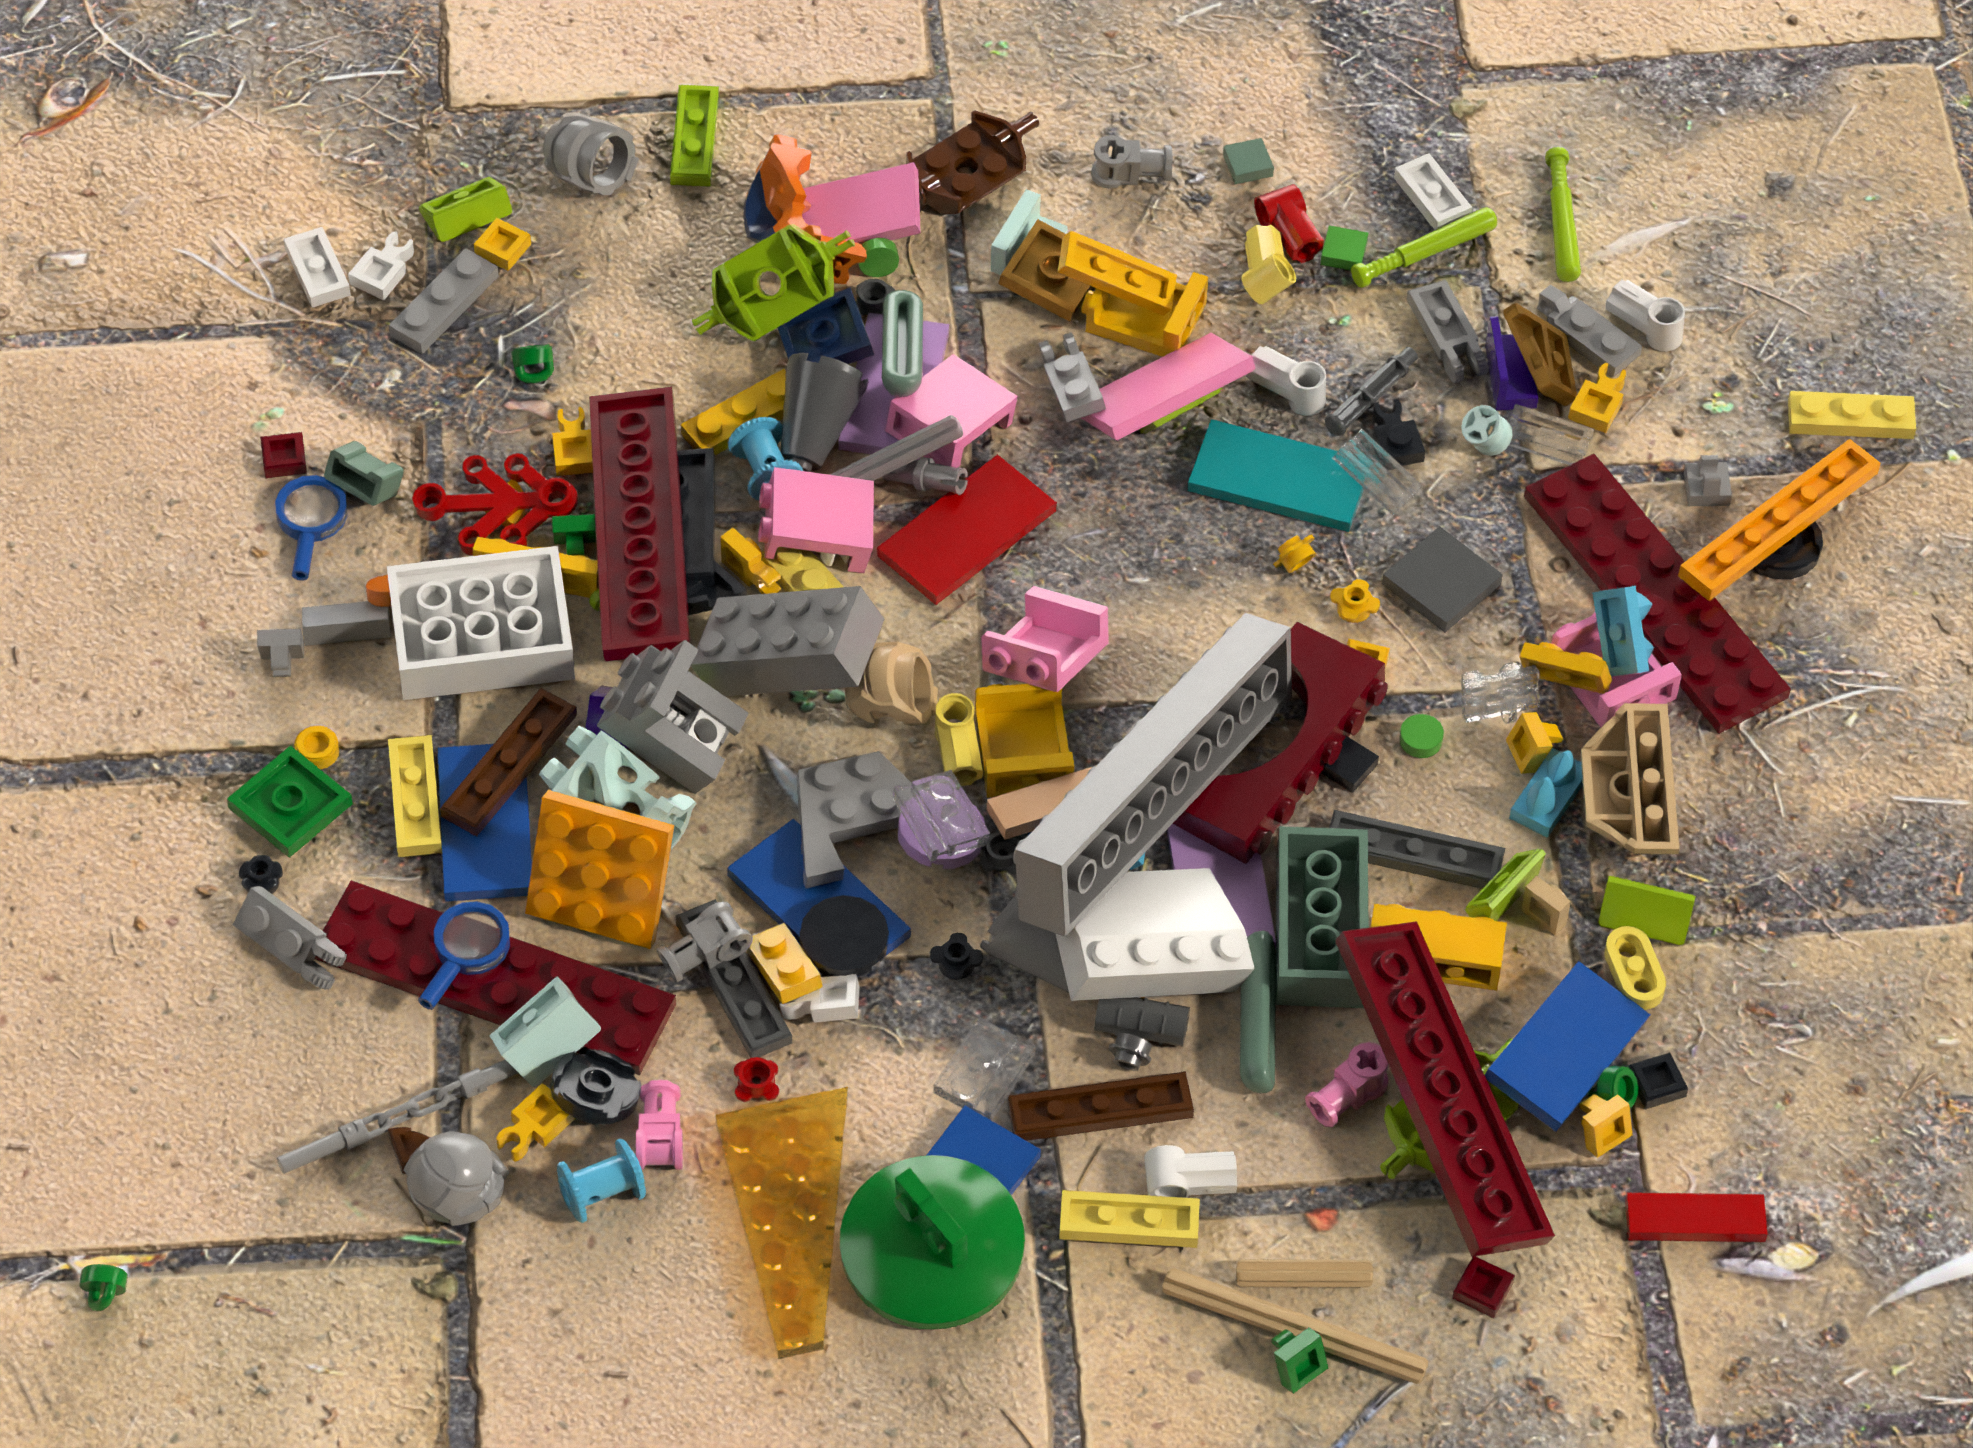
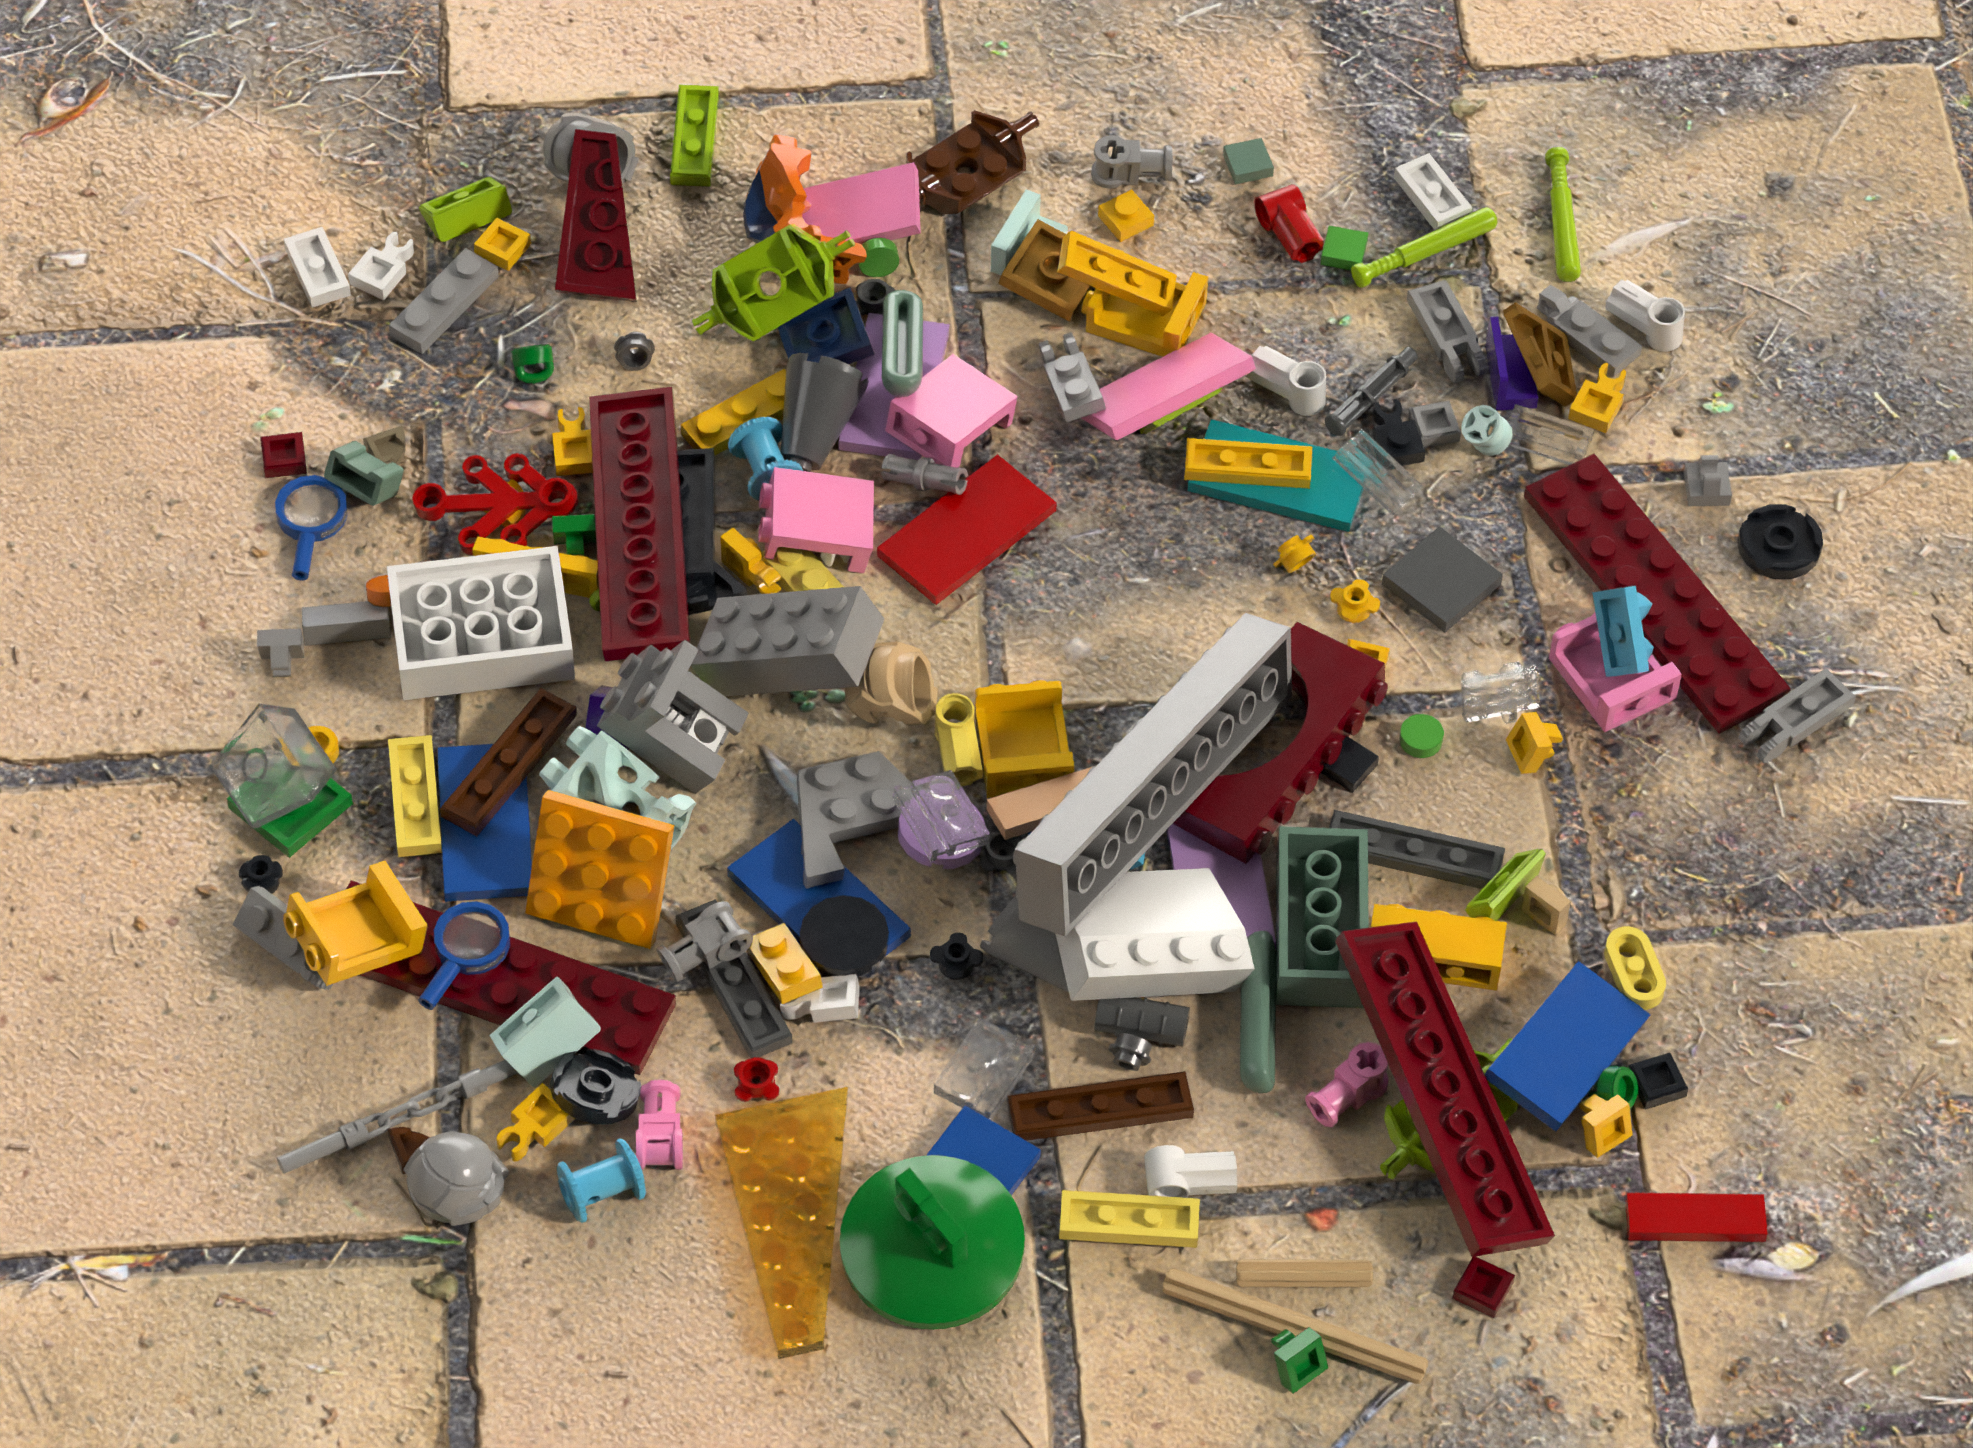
green tile [79,1264,128,1312] -> none
light grey axle [830,415,964,481] -> none
bright pink panel [981,586,1109,692] -> none
light yellow piece [1242,225,1296,305] -> none
medium azure tile [1509,748,1583,838] -> none
yellow plate [1519,642,1612,694] -> none
tan wedge [1580,703,1680,854] -> none
lime slope [1598,876,1696,945] -> none
light orange plate [1678,439,1881,601] -> none
light yellow plate [1788,391,1916,439] -> none
none -> clear slope [210,703,337,828]
none -> yellow panel [283,861,427,986]
none -> dark tan tile [363,425,406,465]
none -> dark red wing [555,129,637,302]
none -> flat silver plate [614,332,655,371]
none -> yellow plate [1098,189,1155,242]
none -> yellow tile [1184,438,1312,489]
none -> light grey tile [1408,401,1461,448]
none -> light grey hinge [1738,668,1856,764]

